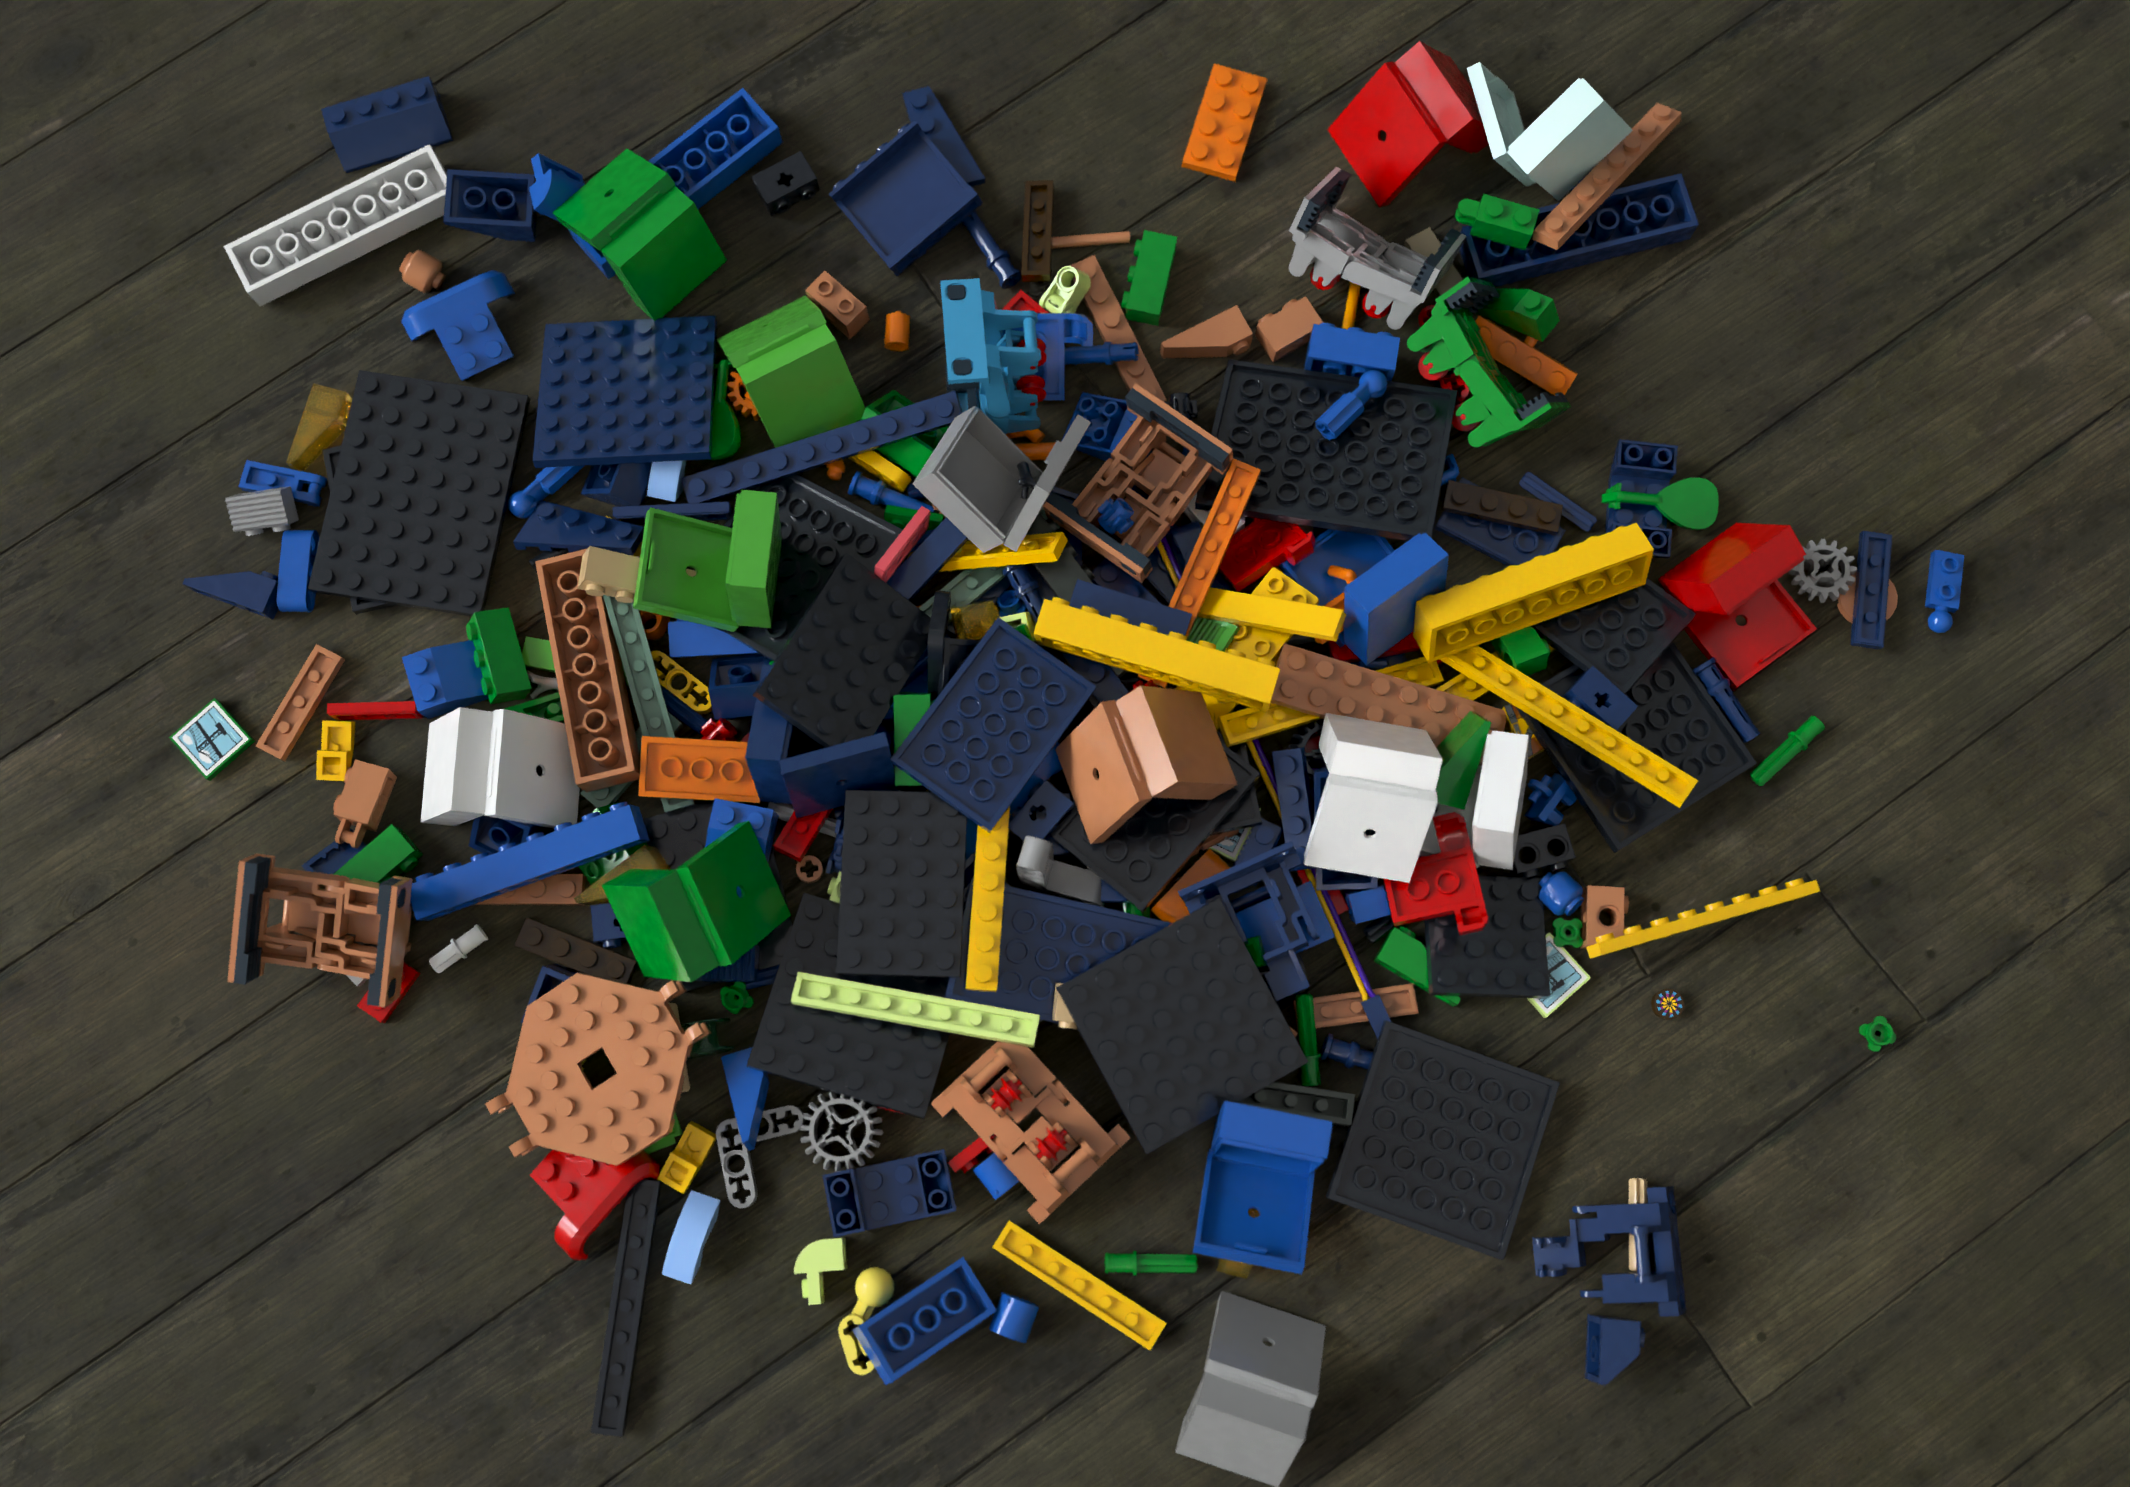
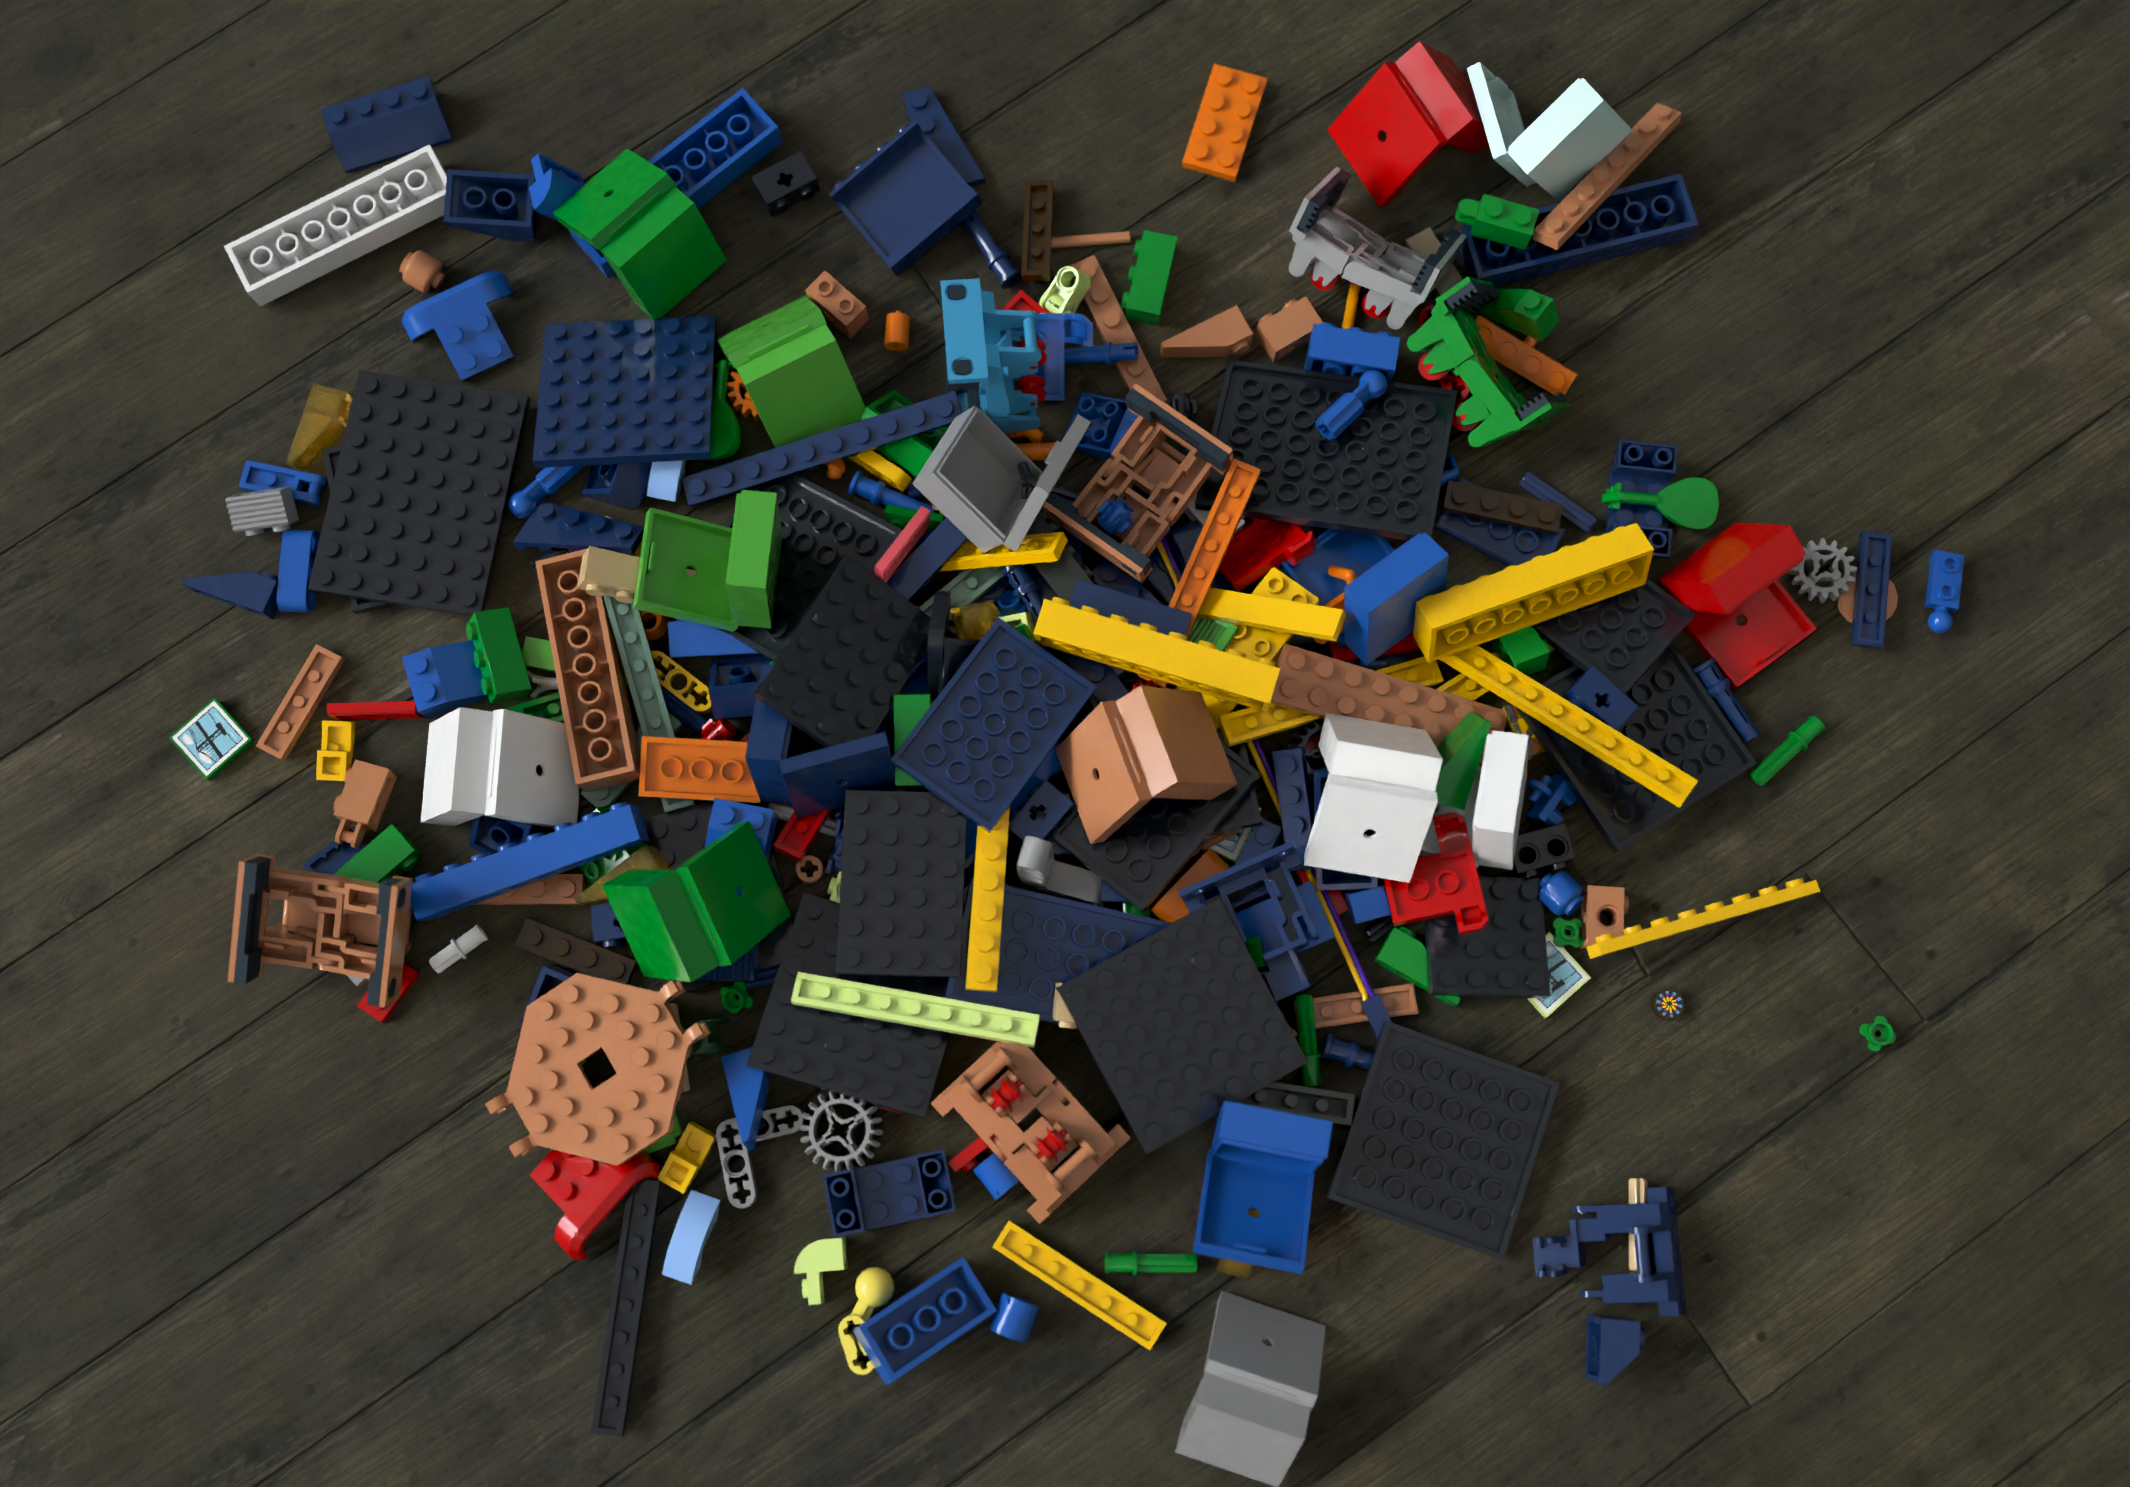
dark blue tile [613,502,734,524] -> none

